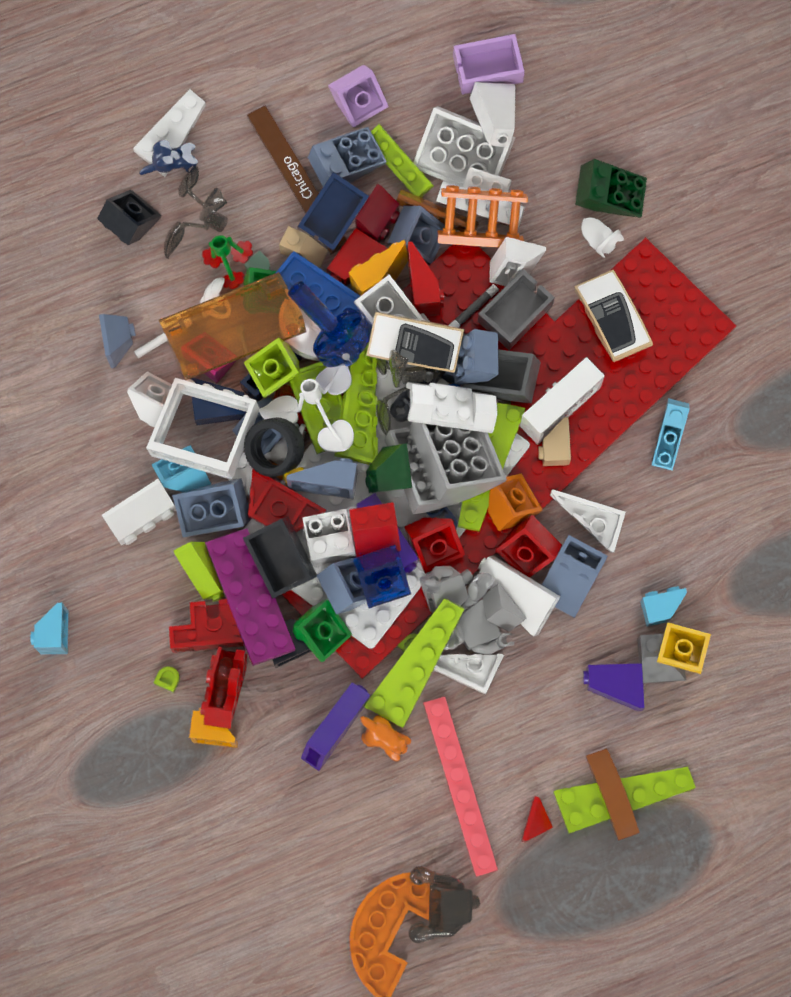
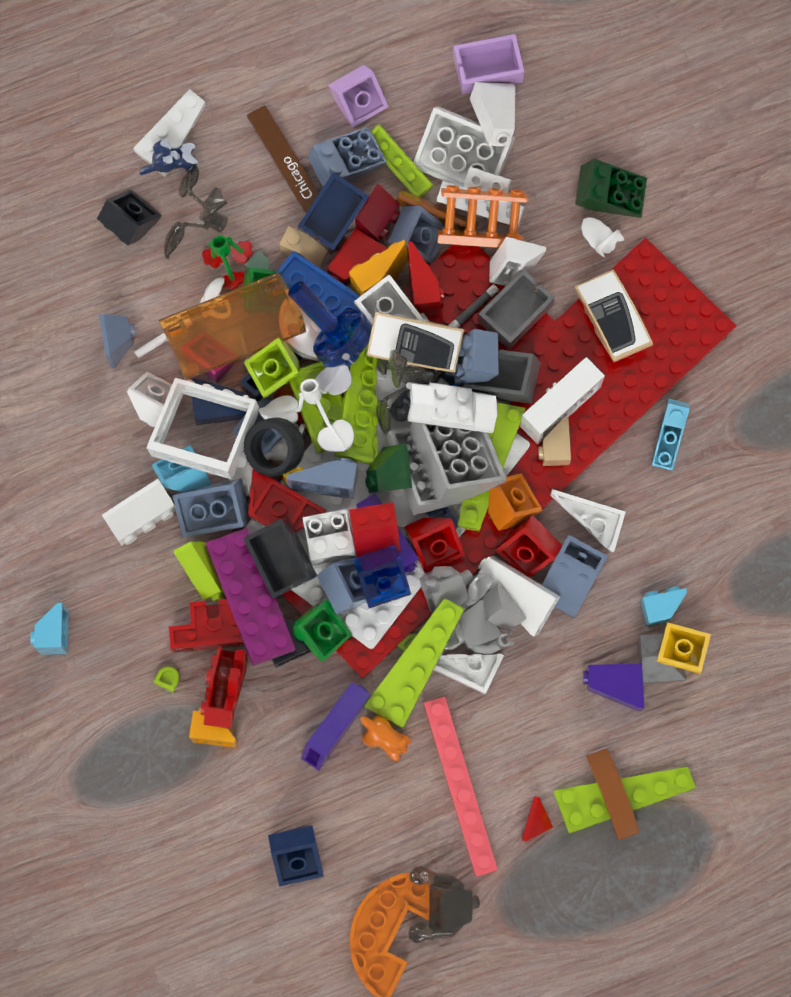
none -> dark blue slope [268,825,324,887]

